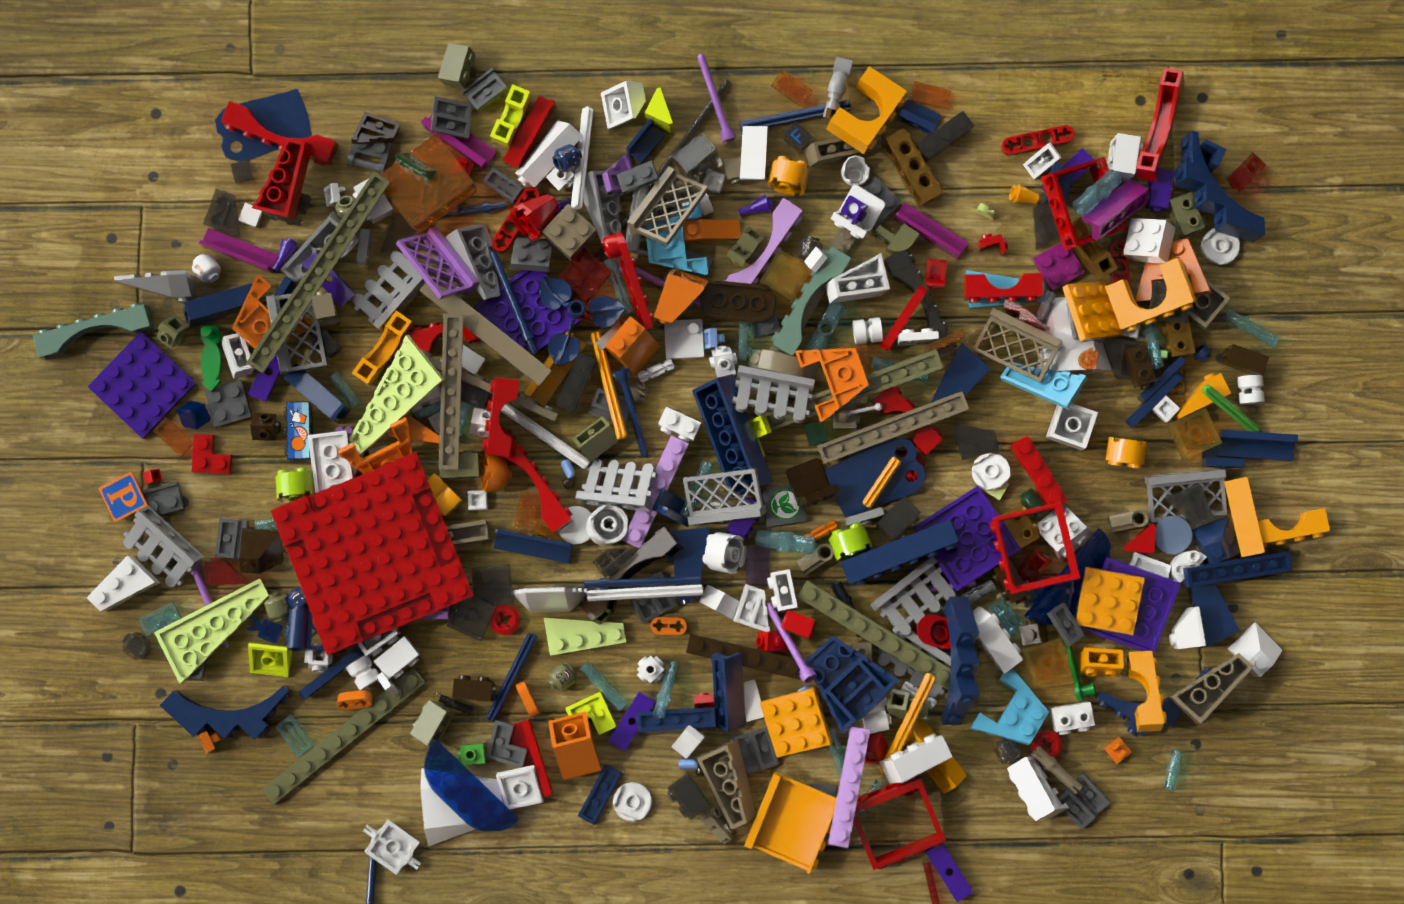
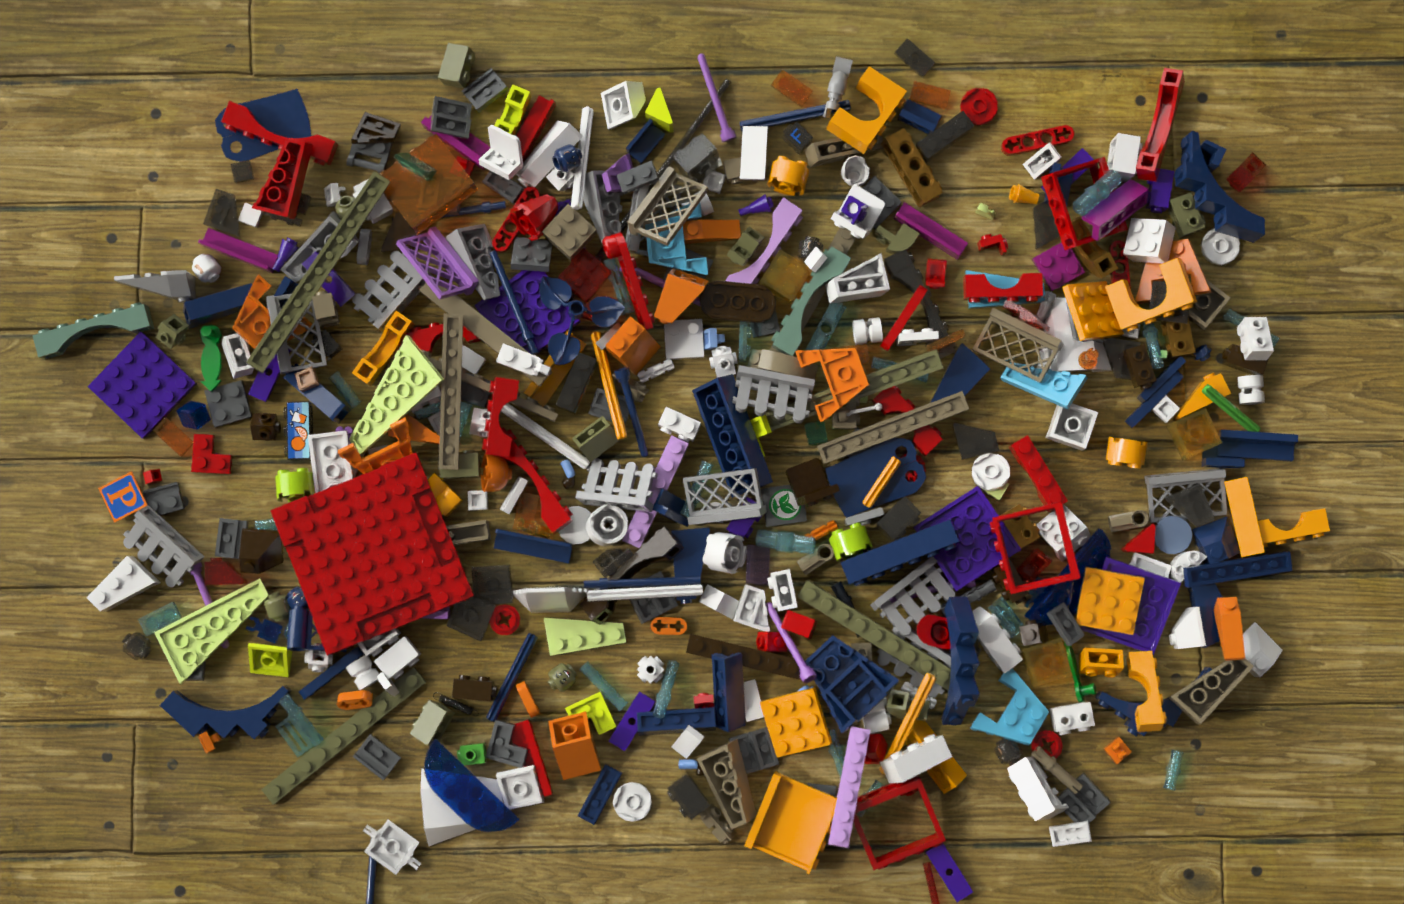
clear green brick [1019,488,1045,517] -> none
none -> clear light blue pin [279,694,324,746]
none -> medium nougat tile [295,366,319,392]
none -> dark grey plate [353,734,402,780]
none -> white bracket [479,125,524,180]
none -> white hinge [496,344,551,376]
none -> white tile [500,476,528,514]
none -> clear smoke plate [894,38,935,78]
none -> red tile [960,88,998,126]
none -> white plate [1049,821,1092,847]
none -> orange slope [1213,597,1245,661]
none -> white brick [1237,317,1274,360]

